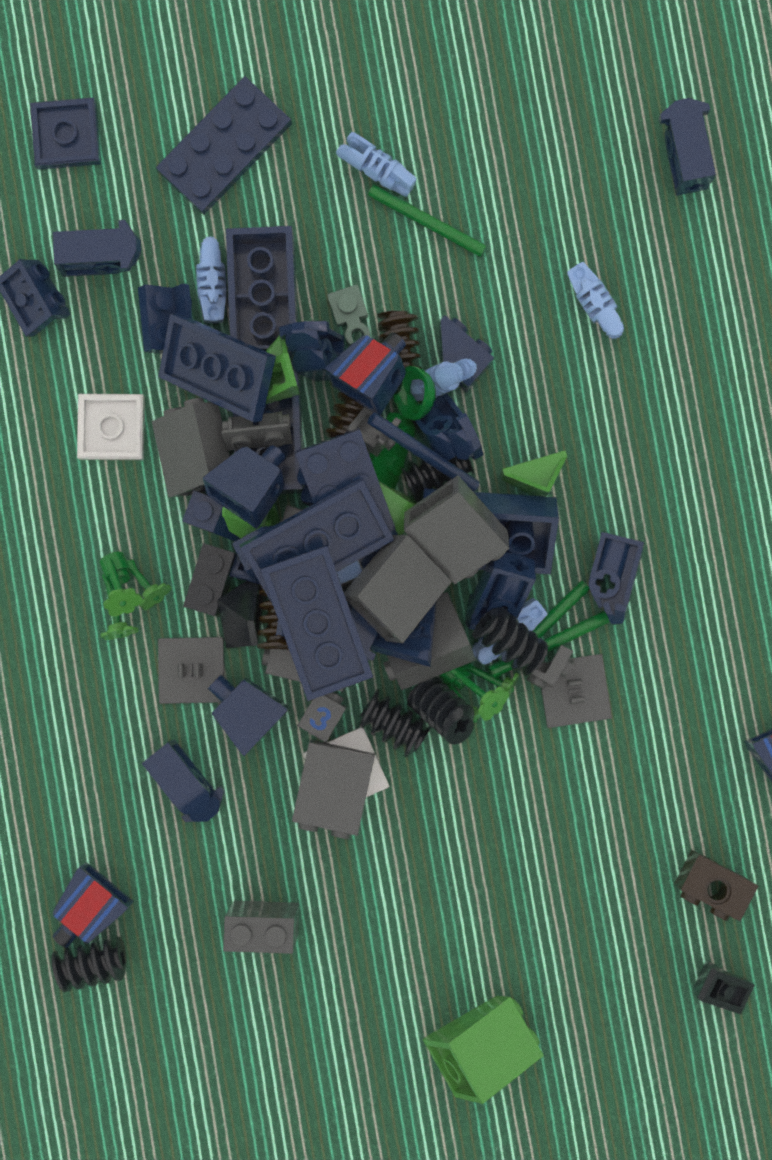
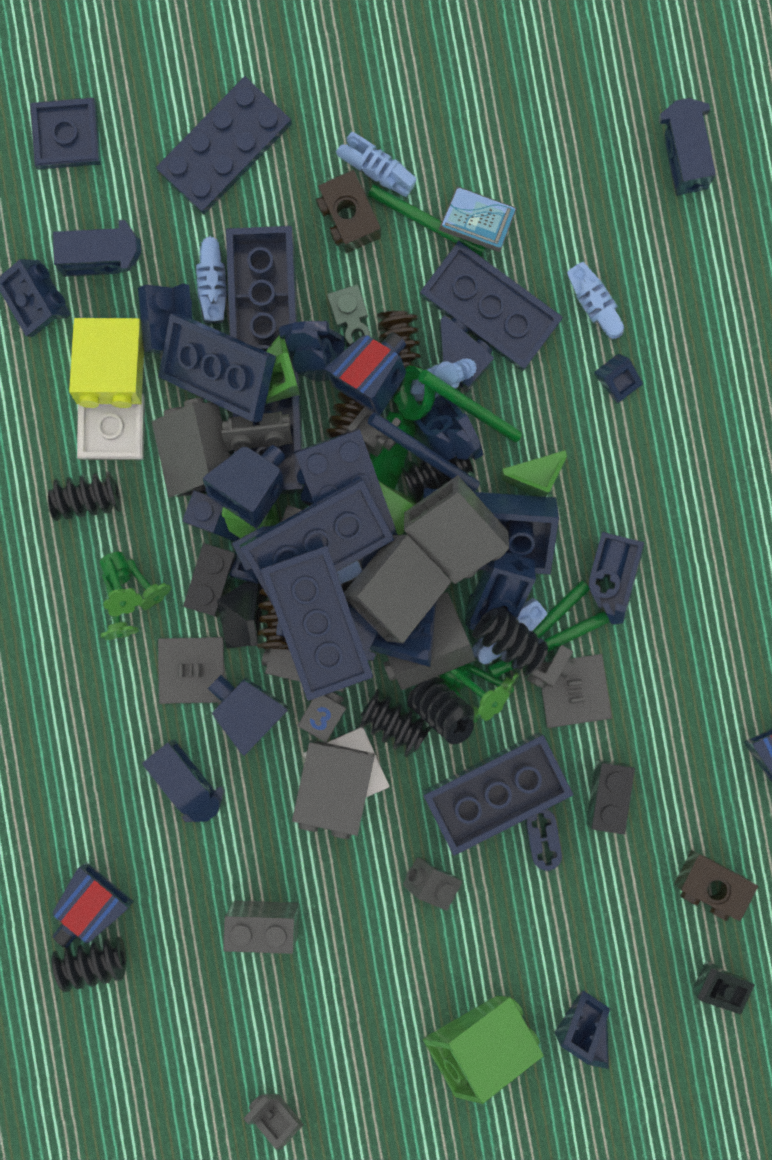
none -> black piece [48,471,122,521]
none -> neon yellow brick [69,318,144,408]
none -> dark grey bracket [244,1094,304,1150]
none -> dark brown brick [316,170,381,254]
none -> dark grey bracket [403,857,462,911]
none -> green bar [418,370,522,443]
none -> dark blue plate [420,241,563,371]
none -> dark blue brick [422,732,574,856]
none -> piece [439,186,517,252]
none -> dark blue beam [525,809,562,871]
none -> dark blue slope [554,991,610,1069]
none -> black brick [586,759,635,835]
none -> dark blue slope [594,354,643,403]

